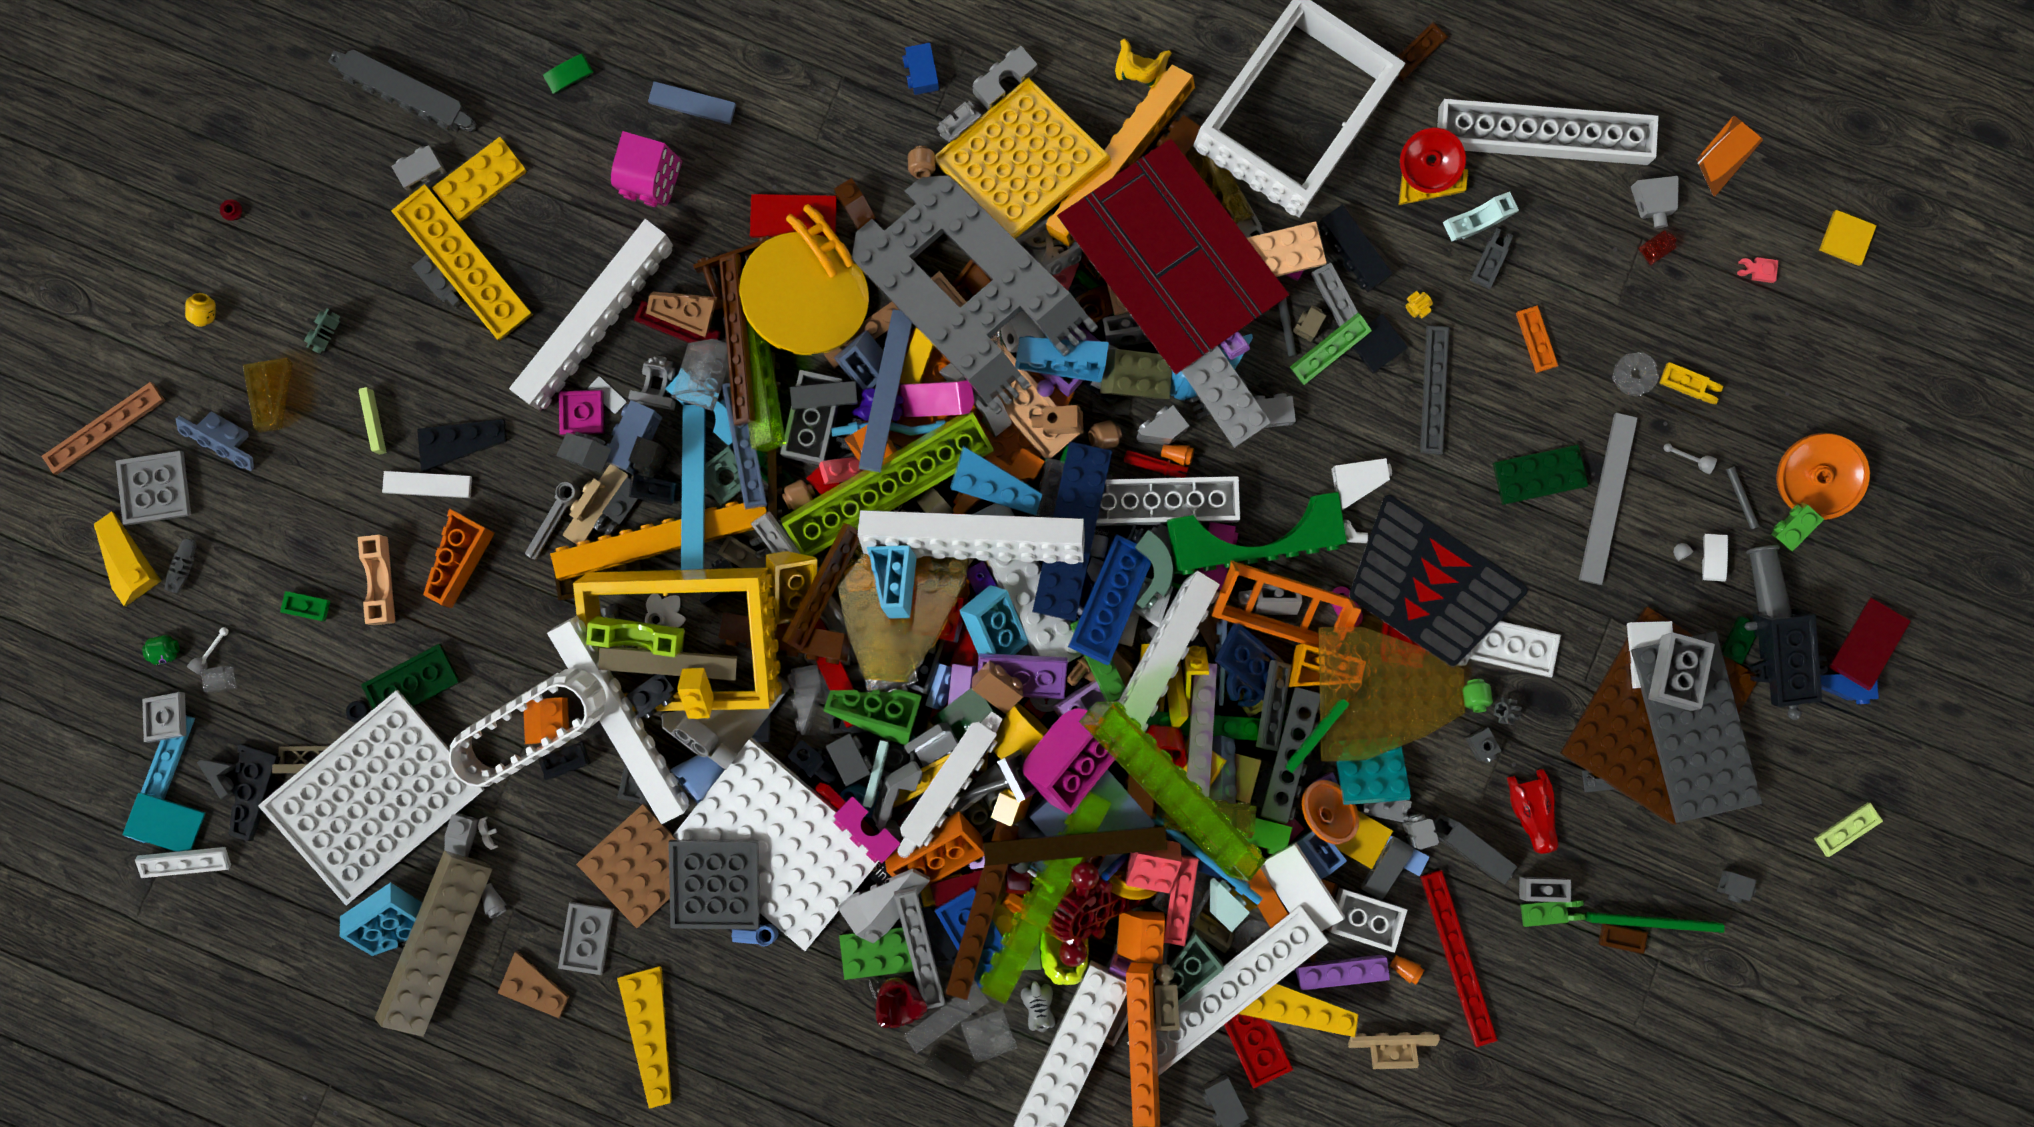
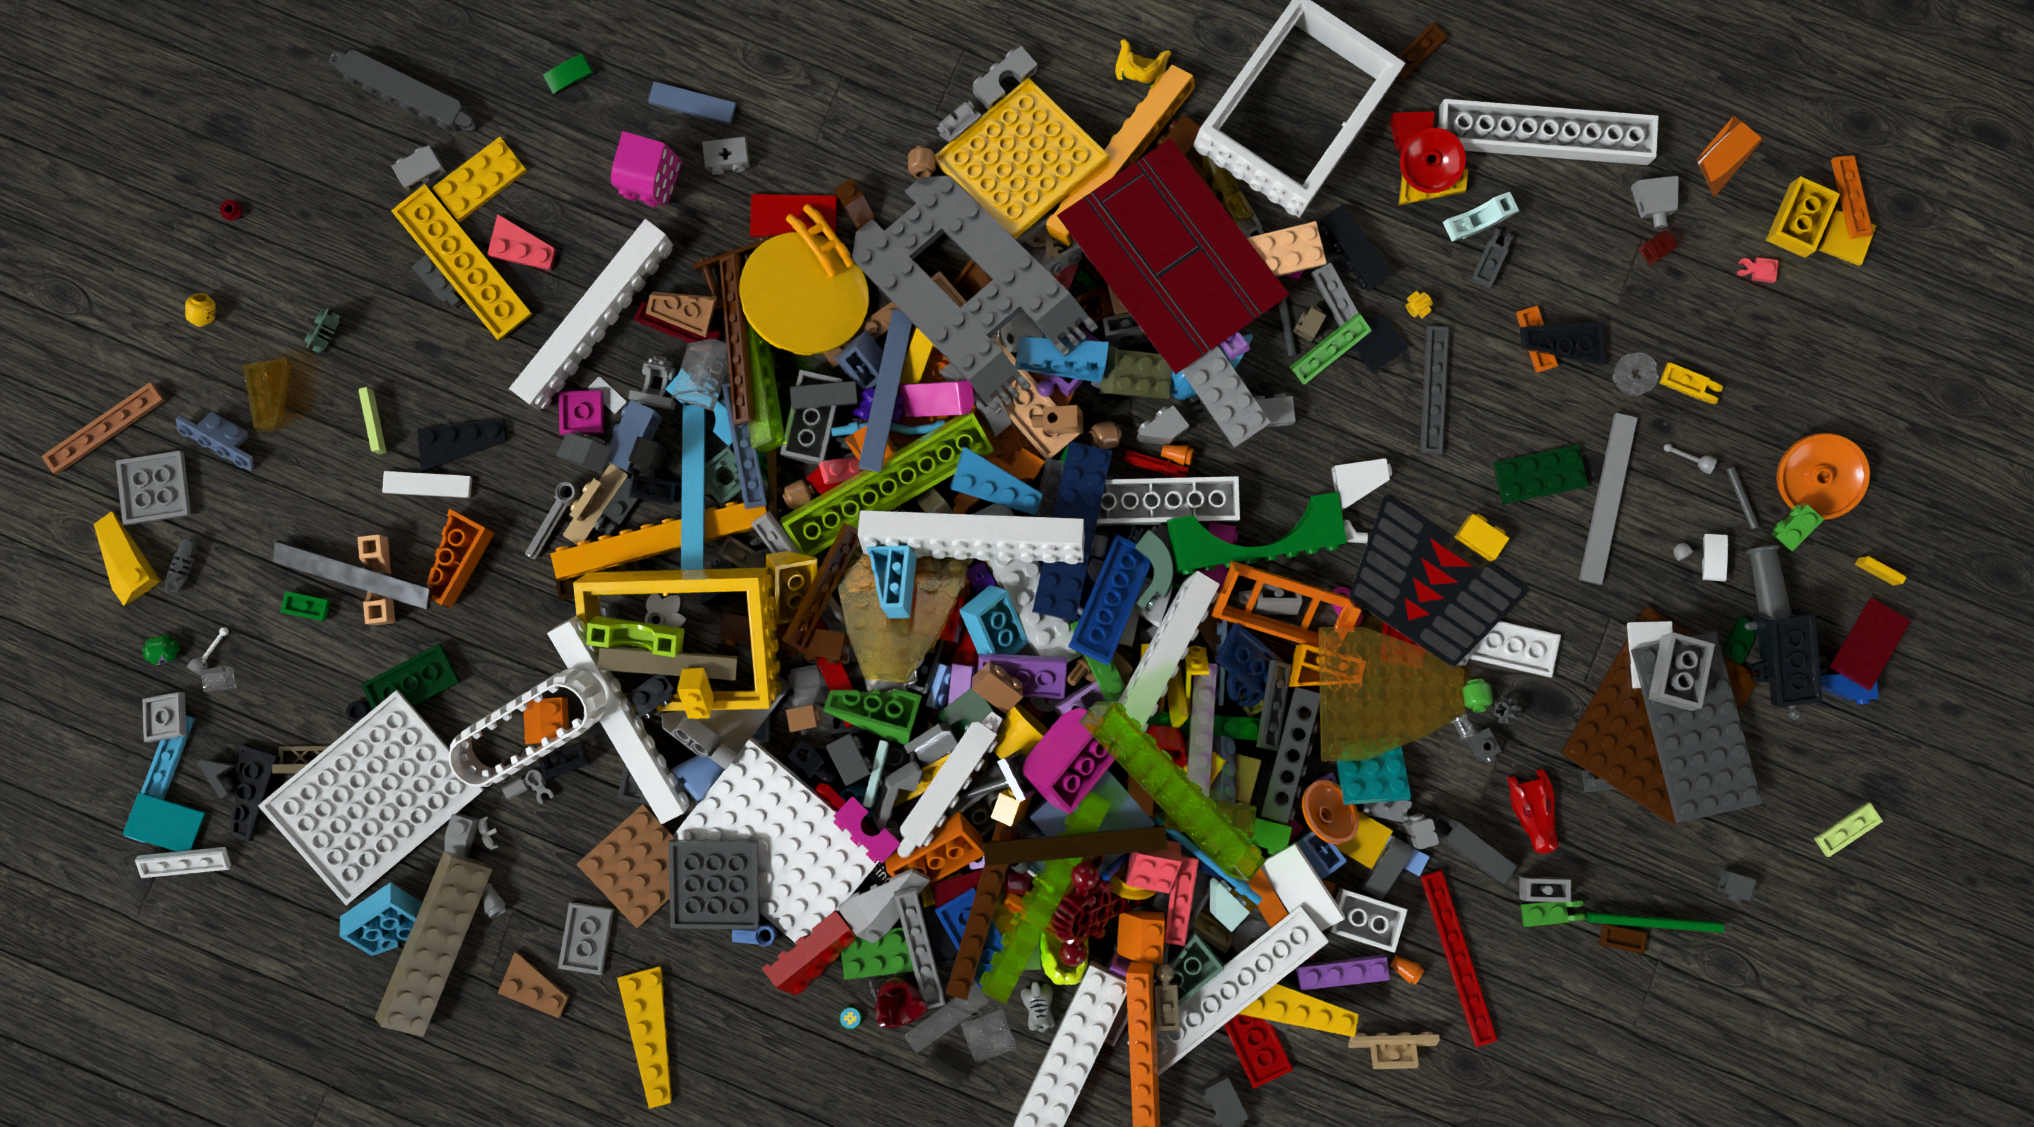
blue brick [902,43,939,95] -> none
green tile [1285,698,1349,773] -> none
none -> tile [273,540,433,609]
none -> coral wing [487,214,557,271]
none -> light grey bar [502,769,555,804]
none -> light grey brick [702,137,750,175]
none -> red wedge [761,910,856,996]
none -> medium nougat brick [786,705,821,732]
none -> tile [839,1006,862,1030]
none -> red torso [1390,111,1434,152]
none -> clear bush [1450,713,1478,741]
none -> yellow brick [1454,514,1509,561]
none -> black wing [1520,322,1606,365]
none -> yellow brick [1766,176,1840,258]
none -> orange tile [1831,155,1873,239]
none -> yellow tile [1855,556,1906,586]

